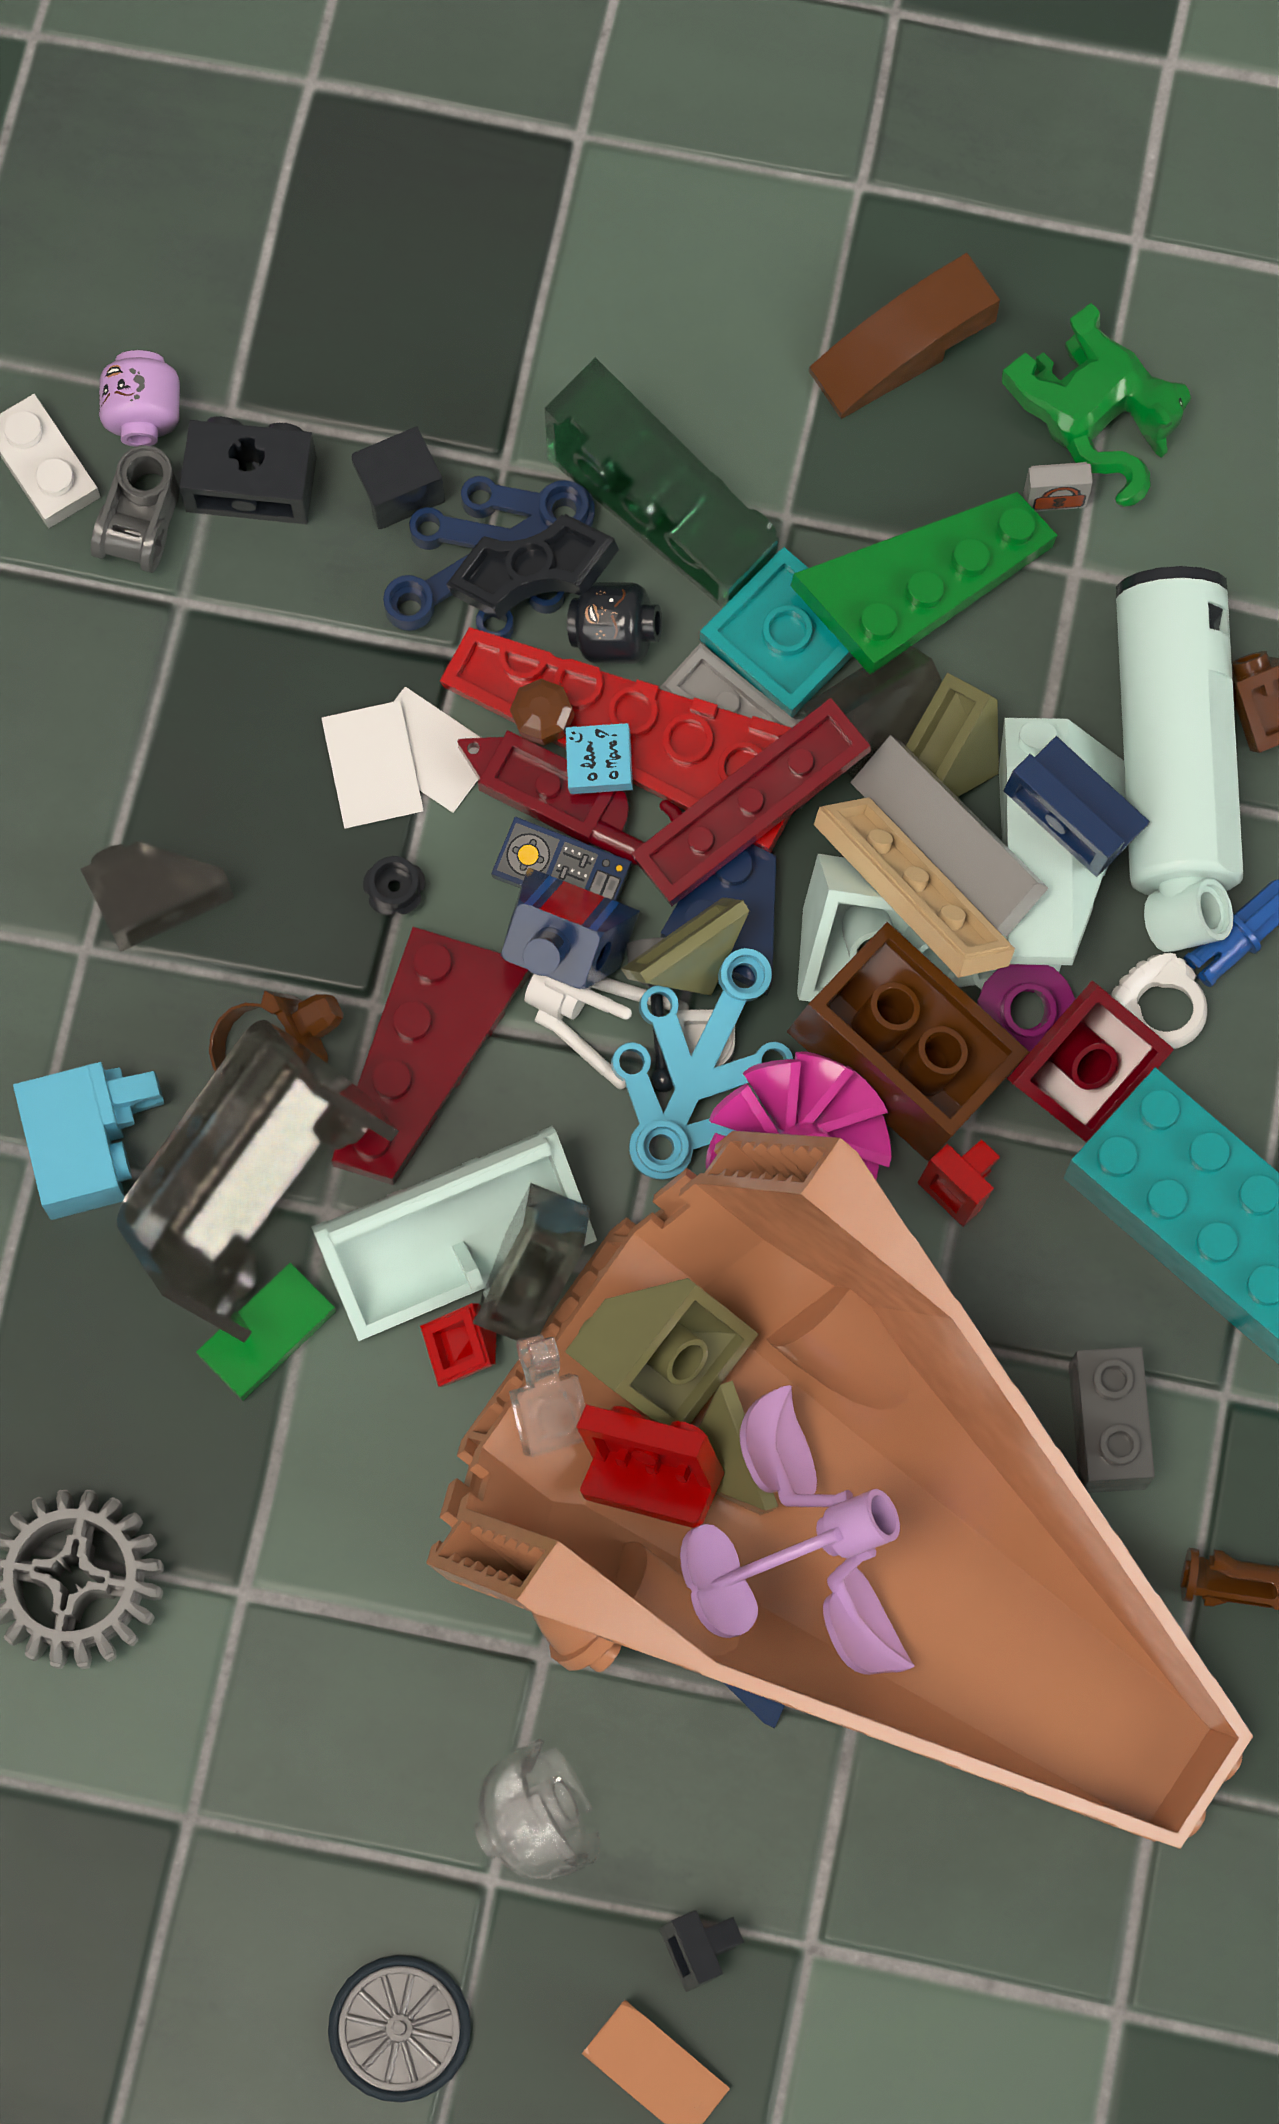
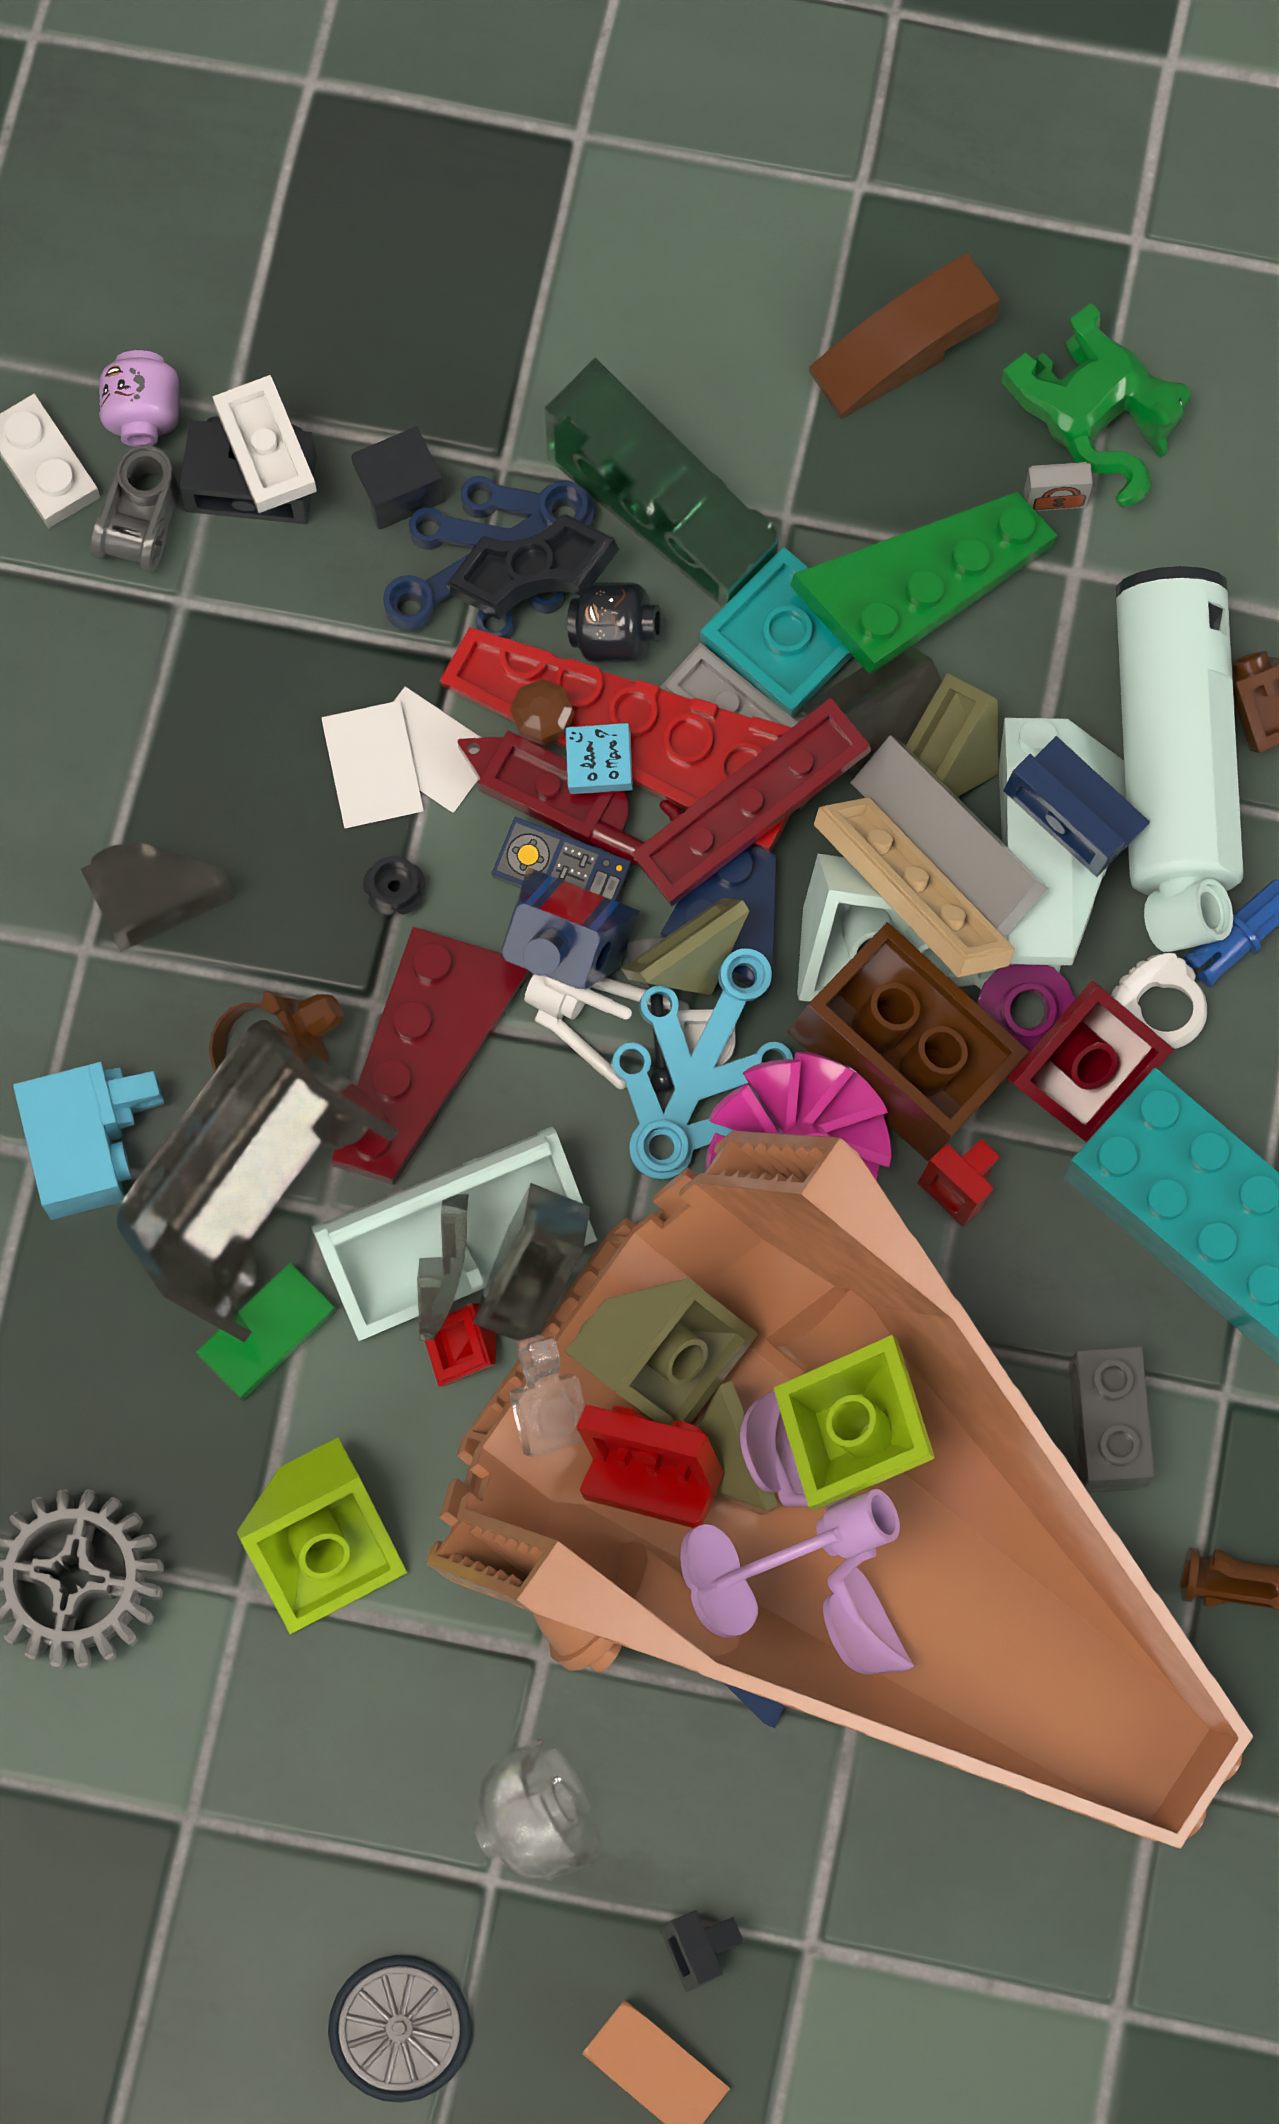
none -> white plate [212,375,317,513]
none -> lime slope [237,1437,407,1635]
none -> clear smoke slope [417,1194,469,1341]
none -> lime slope [774,1335,935,1511]

